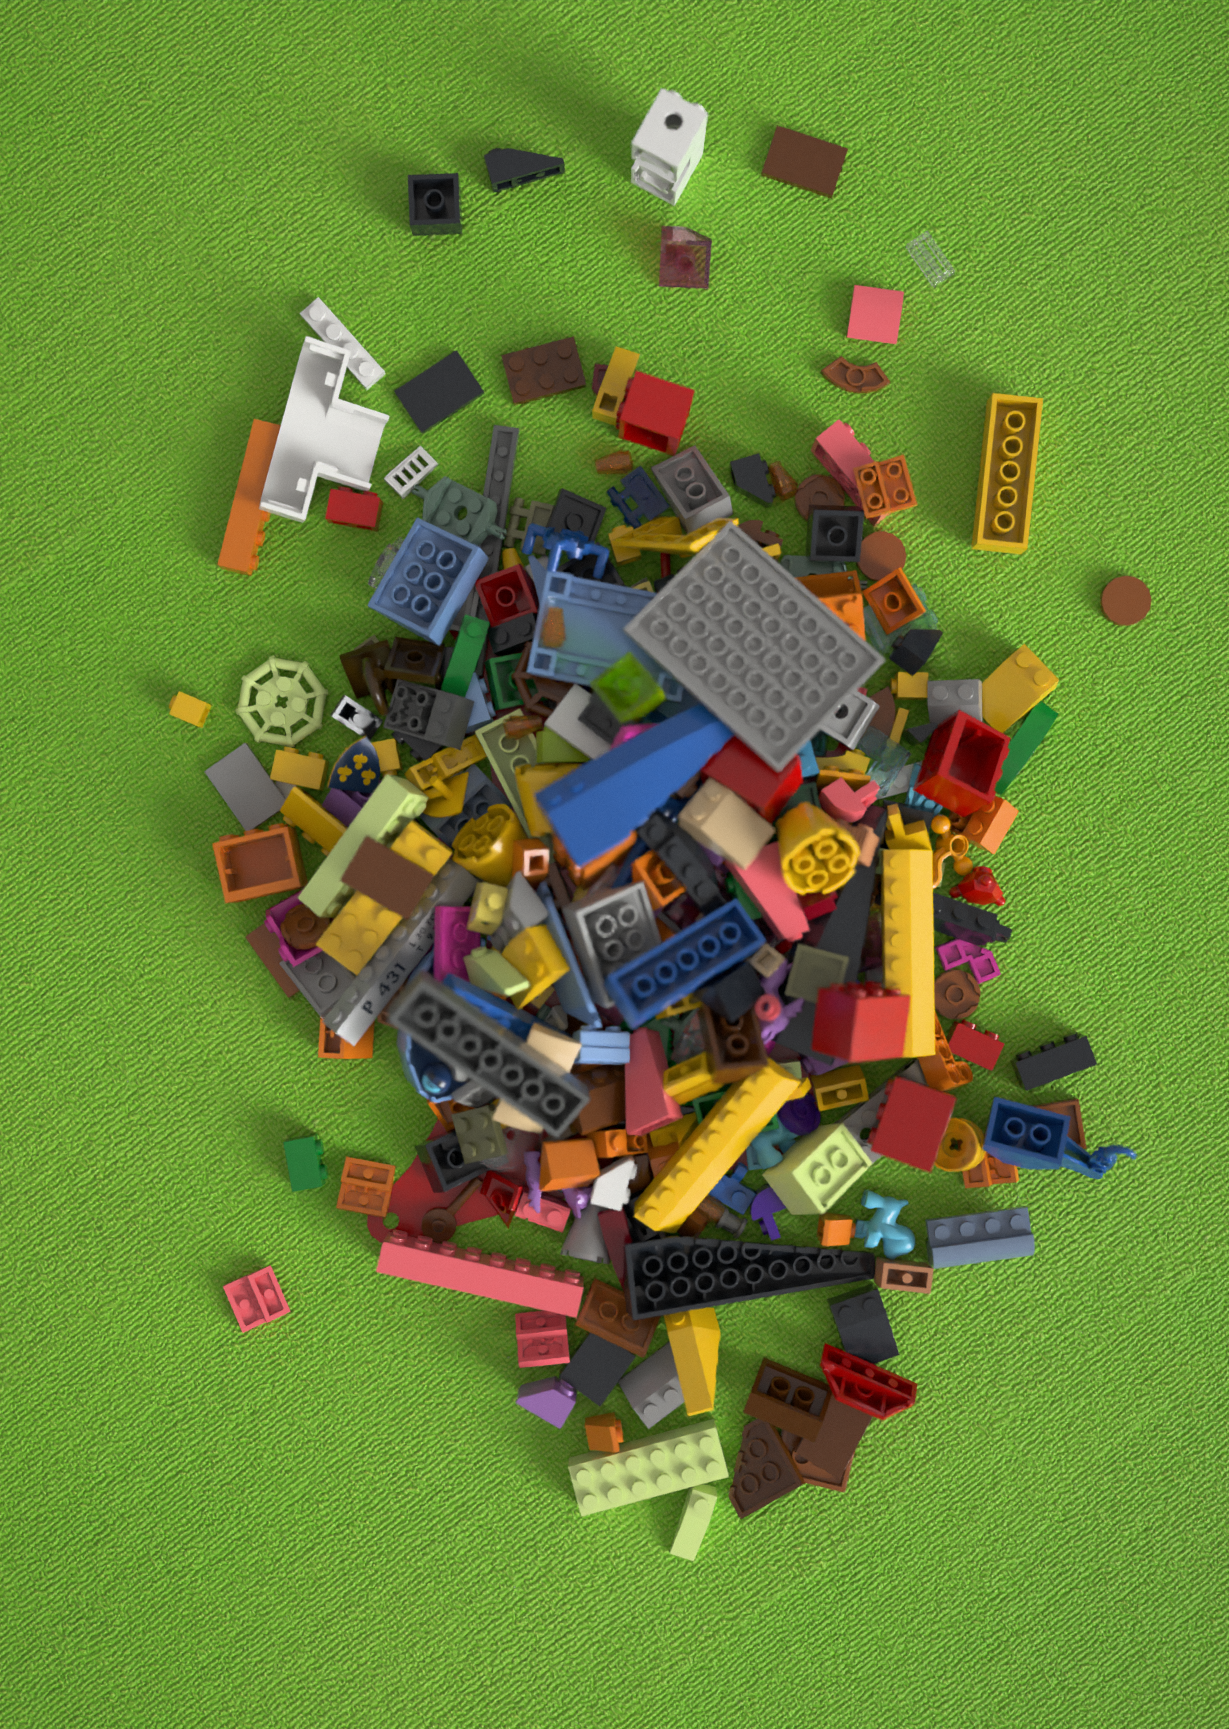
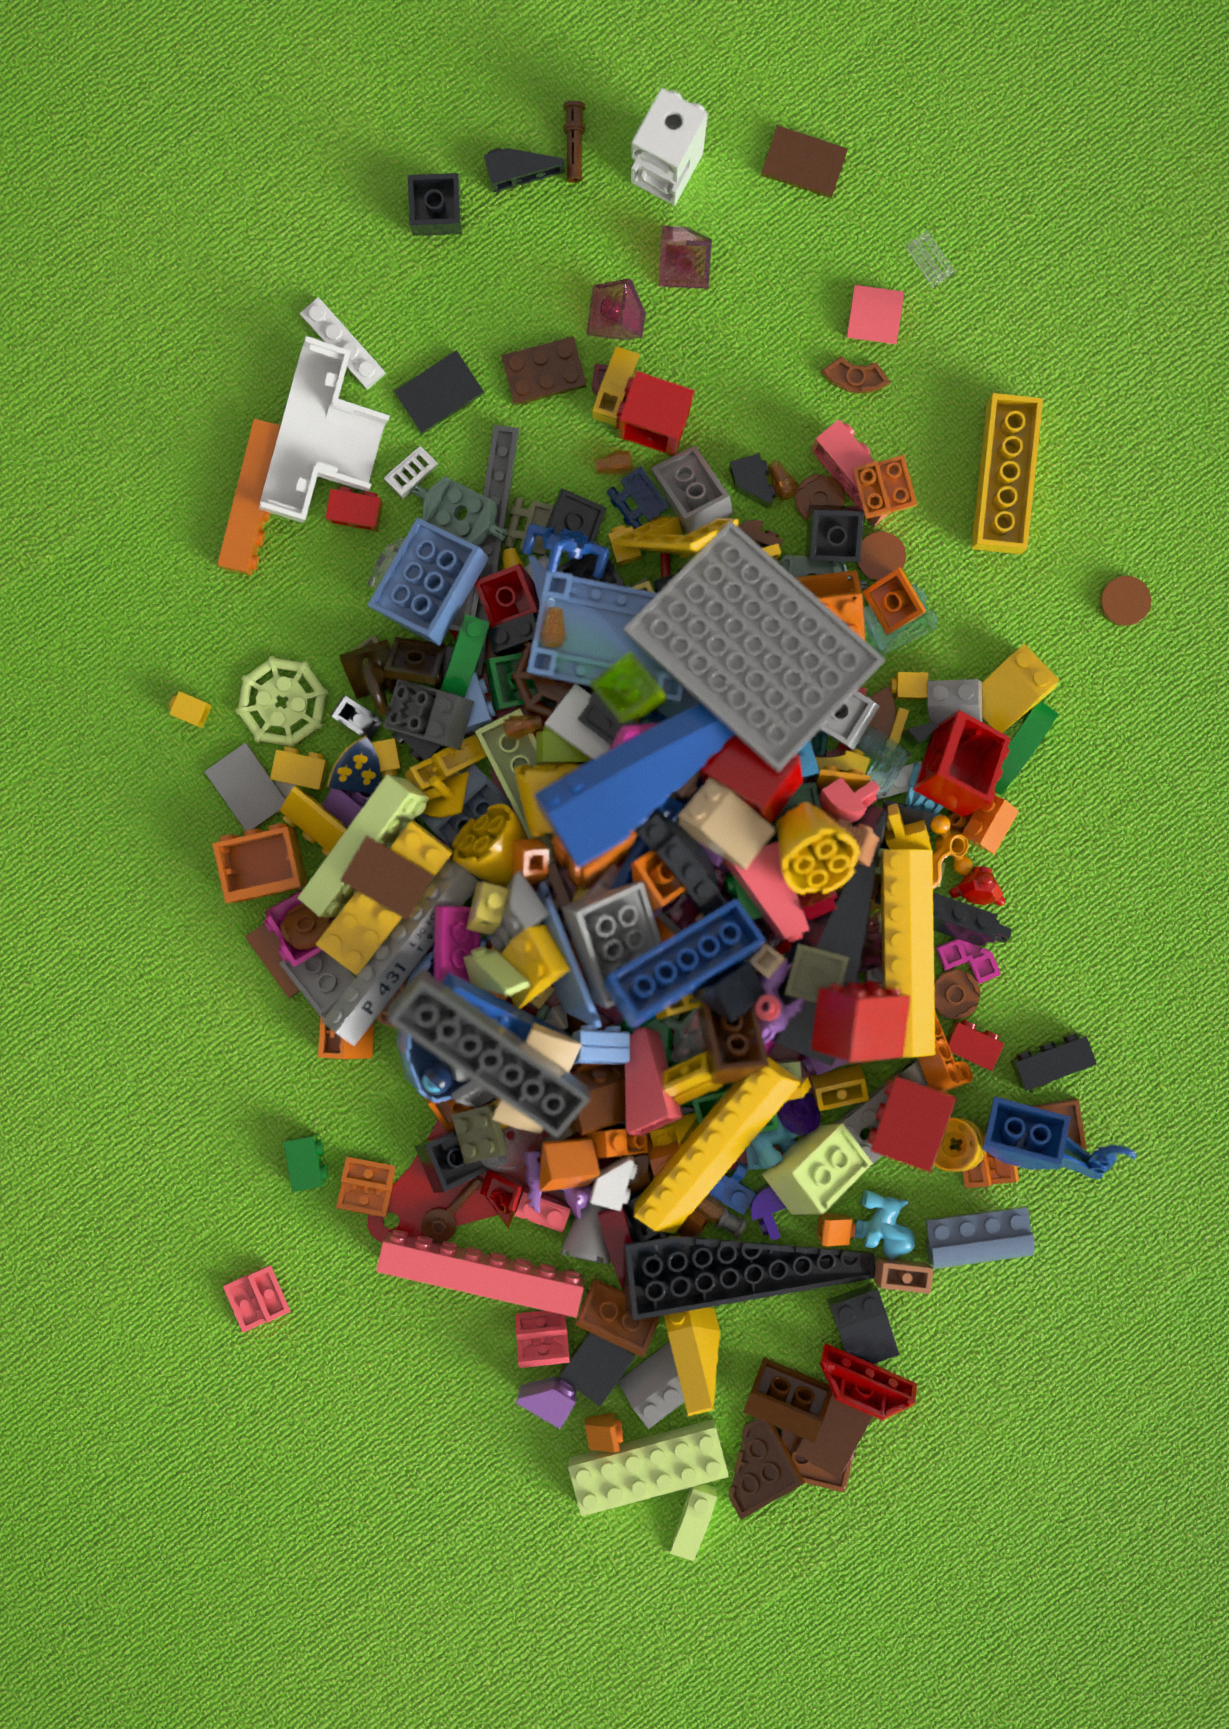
black slope [889,629,943,676] -> none
none -> reddish brown pin [563,101,585,183]
none -> slope [587,278,646,340]

